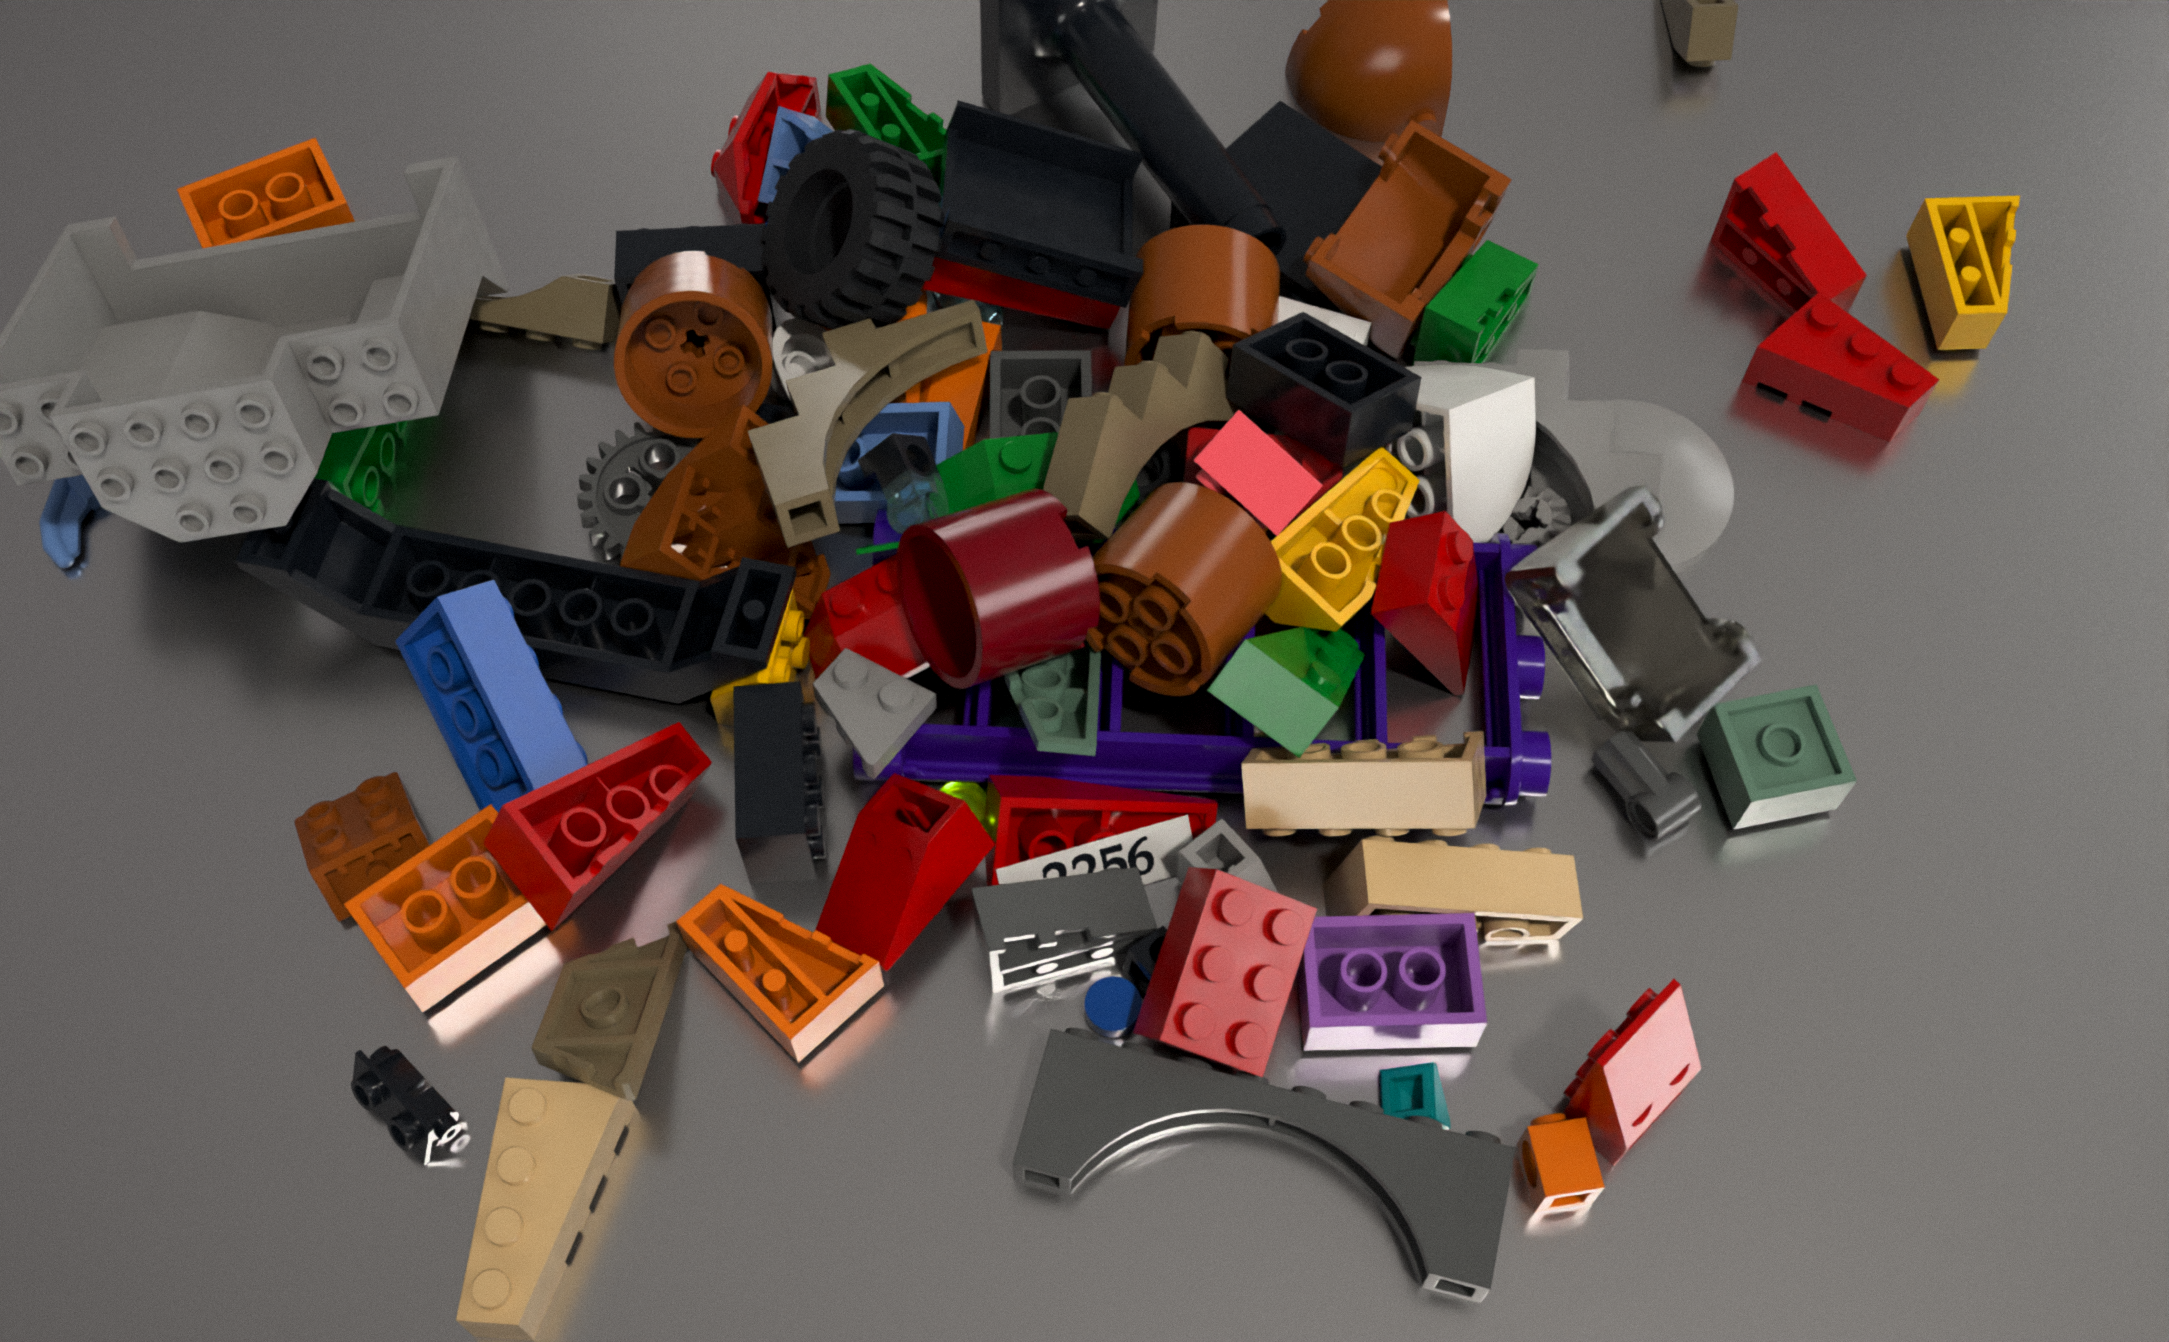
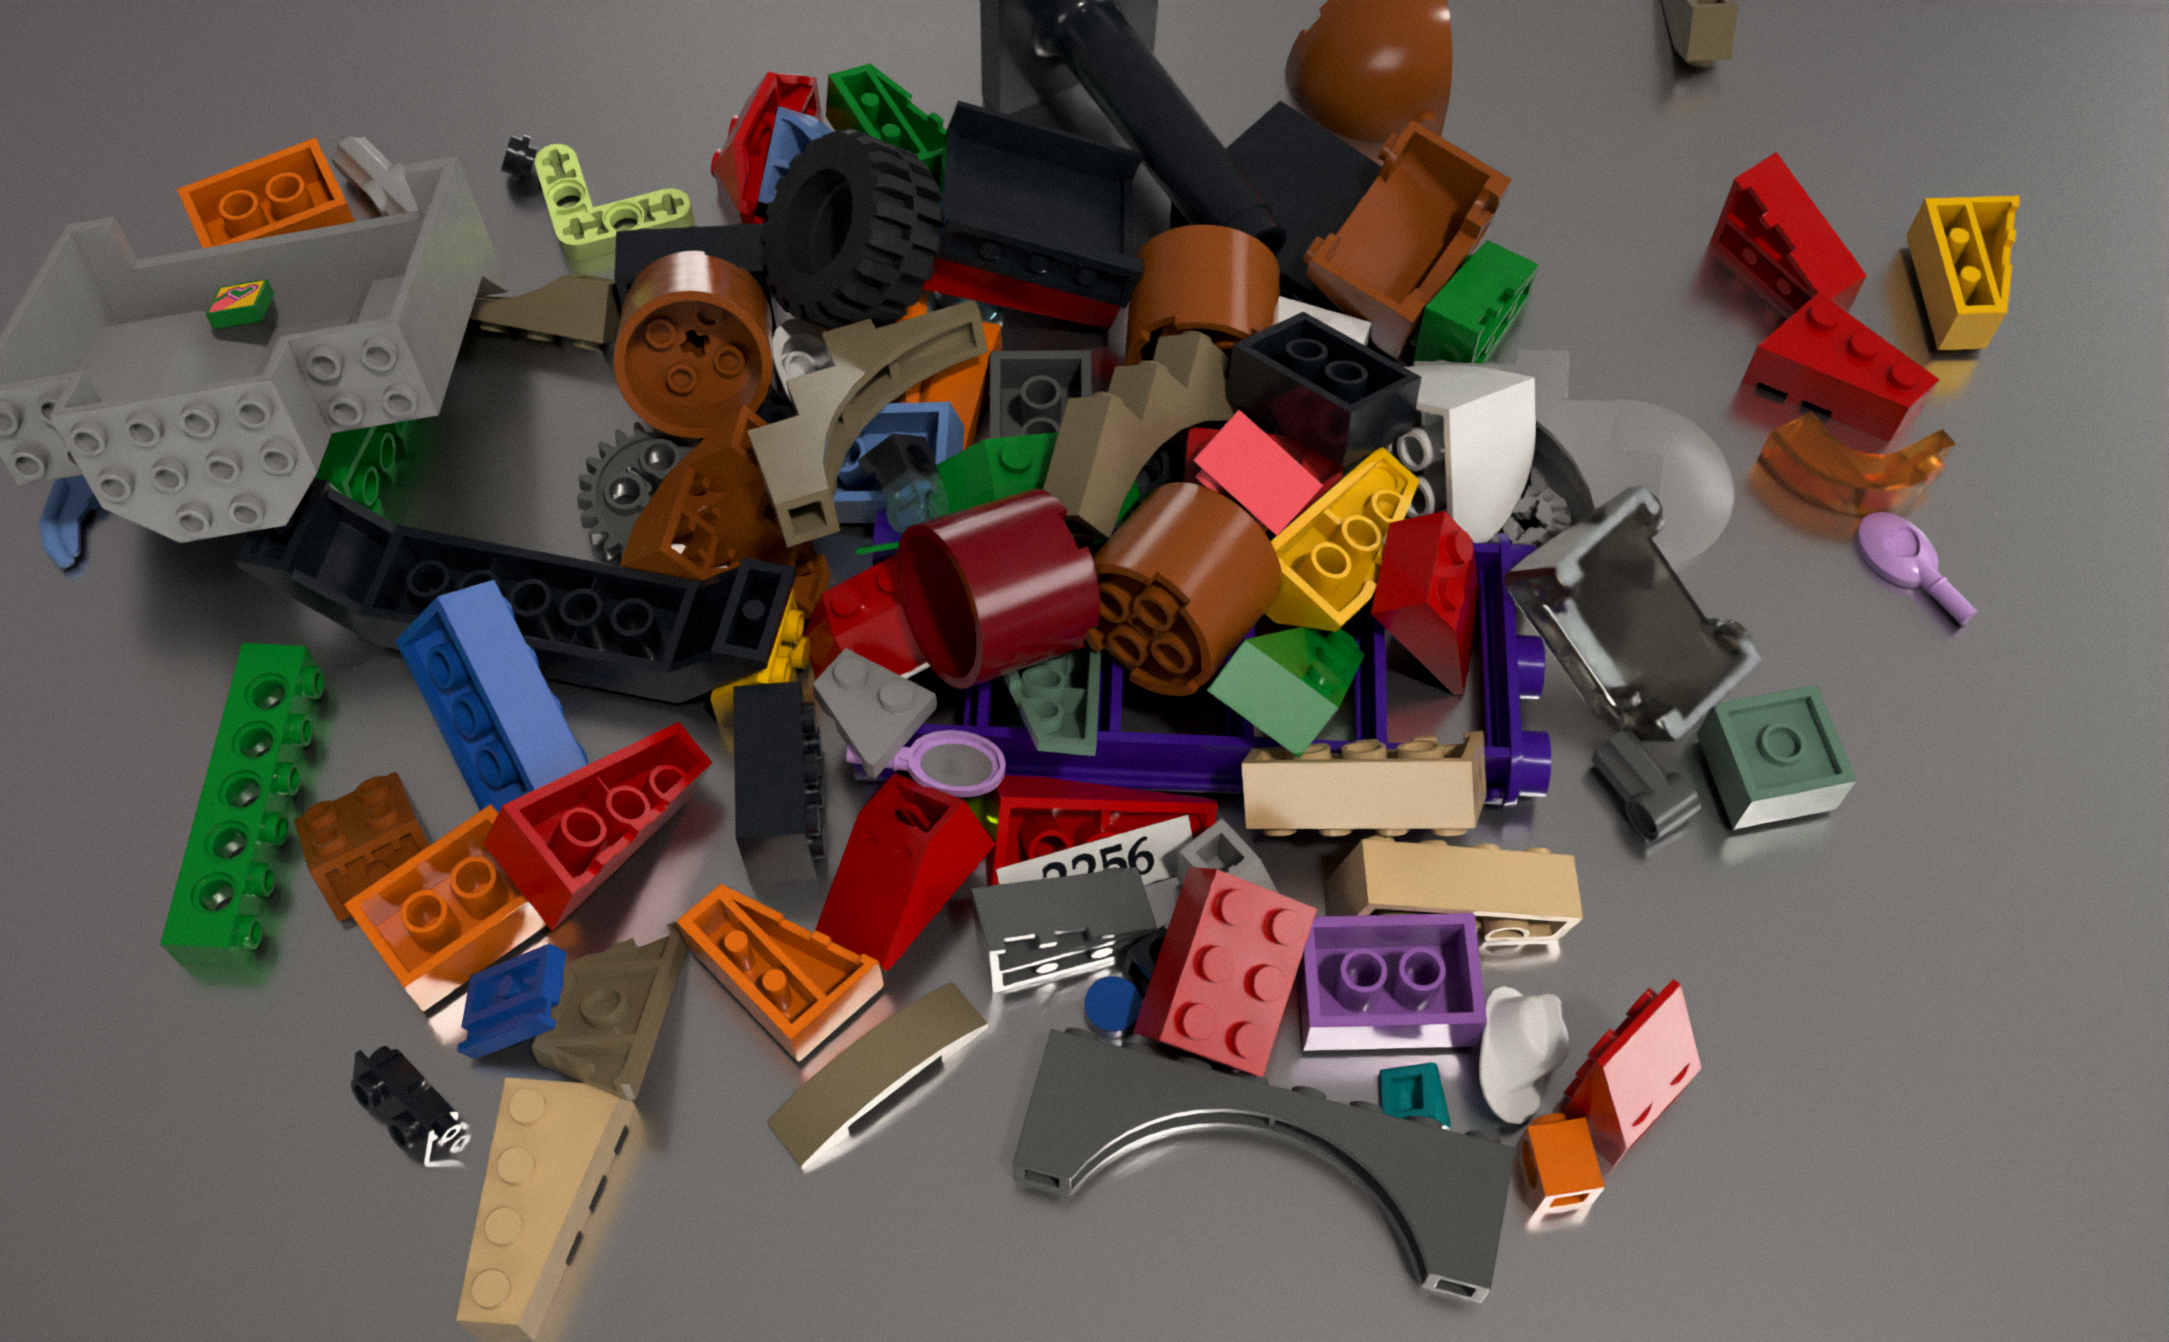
none -> green brick [160,643,325,969]
none -> green tile [206,279,274,330]
none -> light grey piece [331,135,419,218]
none -> blue plate [457,943,566,1059]
none -> black plate [501,134,537,182]
none -> yellowish green beam [535,144,694,261]
none -> dark tan slope [767,982,988,1170]
none -> piece [846,730,1006,797]
none -> white piece [1479,986,1570,1124]
none -> clear orange arch [1757,412,1955,518]
none -> lavender piece [1855,512,1978,626]

